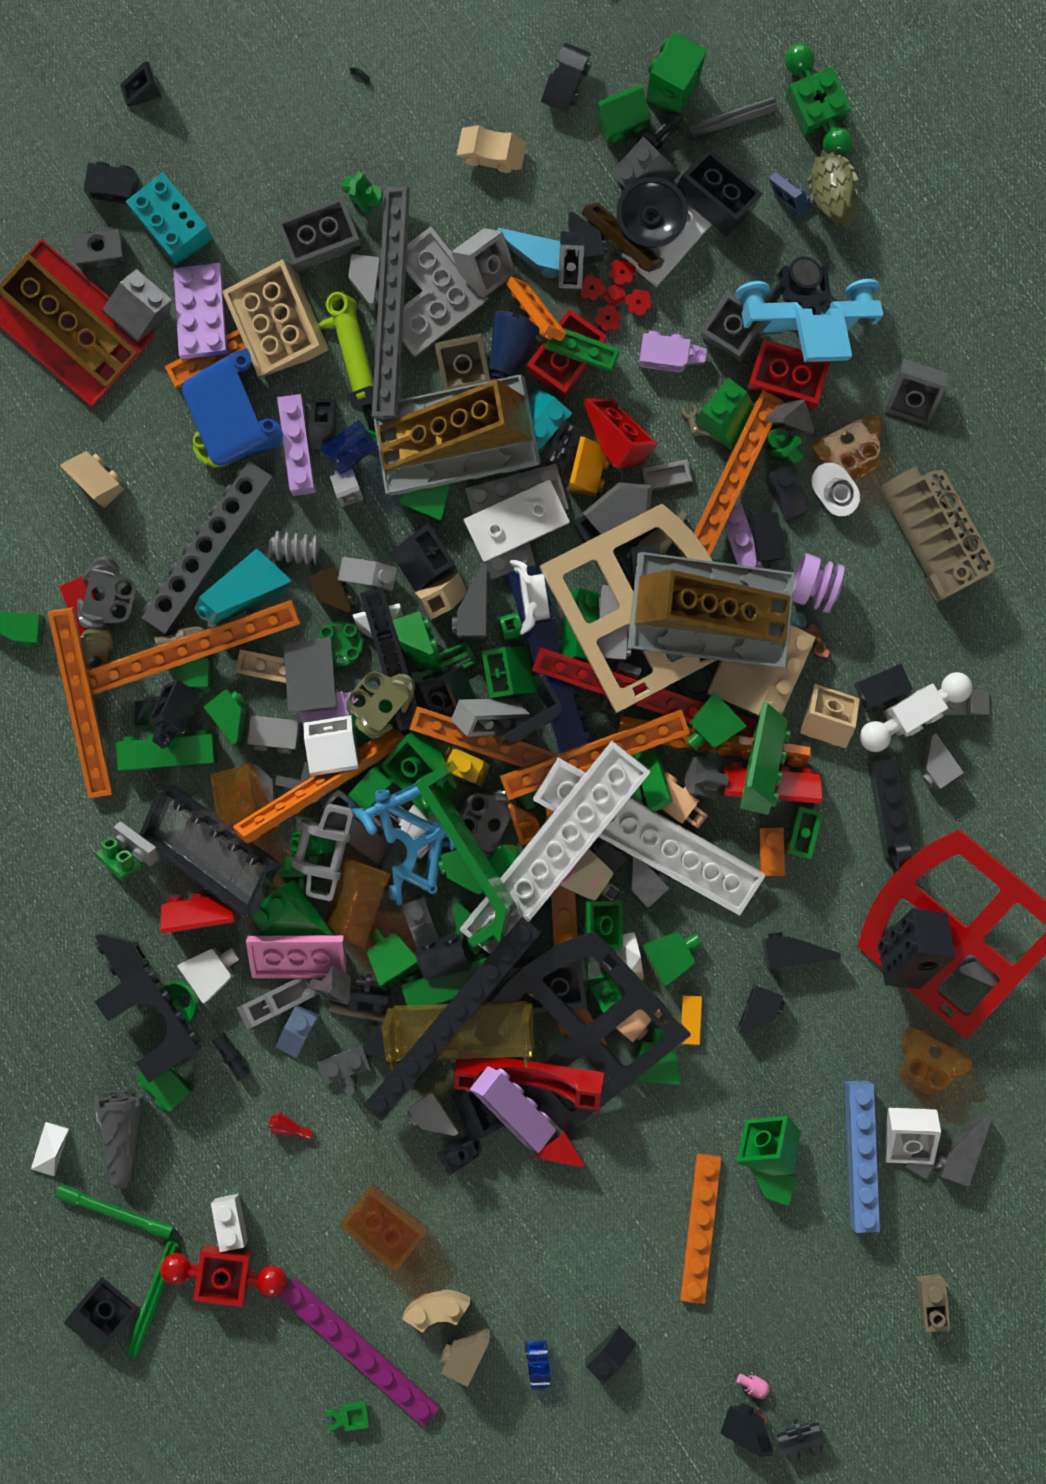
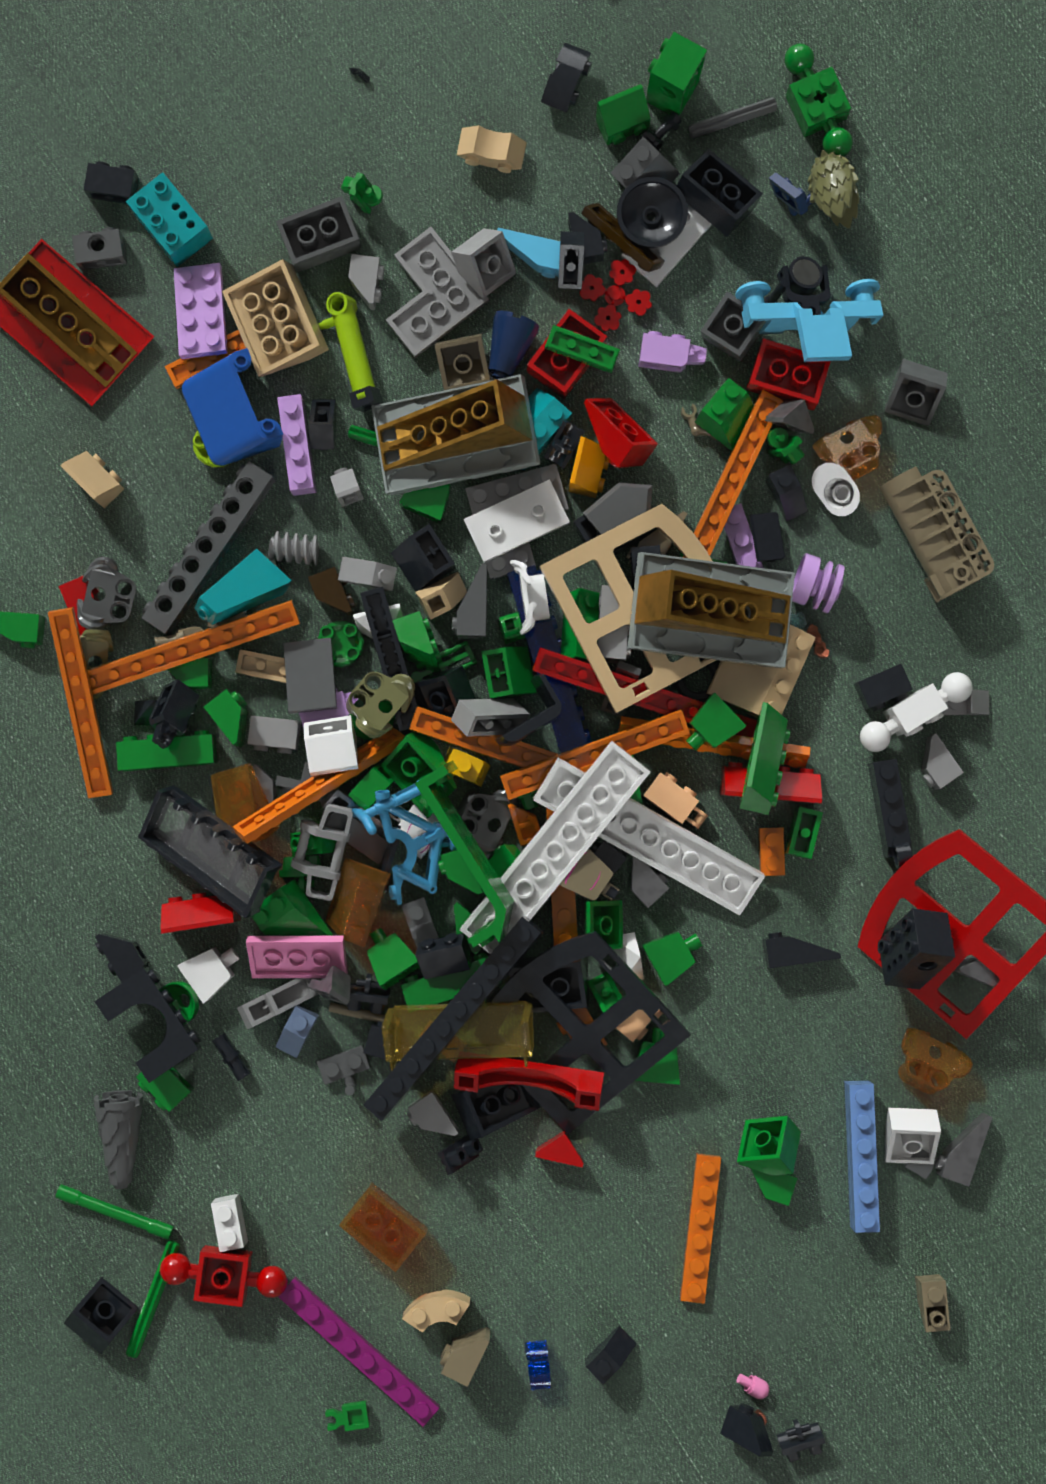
white slope [31,1122,69,1176] -> none
green hips [95,837,142,881] -> none
flat silver slope [102,269,172,342] -> none
light grey plate [113,821,157,866] -> none
black slope [120,61,162,106] -> none
red cone [267,1111,313,1140] -> none
clear blue brick [321,420,379,475] -> none
dark grey plate [372,186,410,419] -> none
lavender brick [470,1066,556,1153] -> none
orange plate [506,276,566,341] -> none
green tile [633,746,673,813] -> none
light grey tile [641,459,693,492] -> none
light orange piece [681,995,702,1045] -> none
dark grey brick [684,756,728,798] -> none
black slope [737,984,785,1033] -> none
tan slope [800,684,860,748] -> none

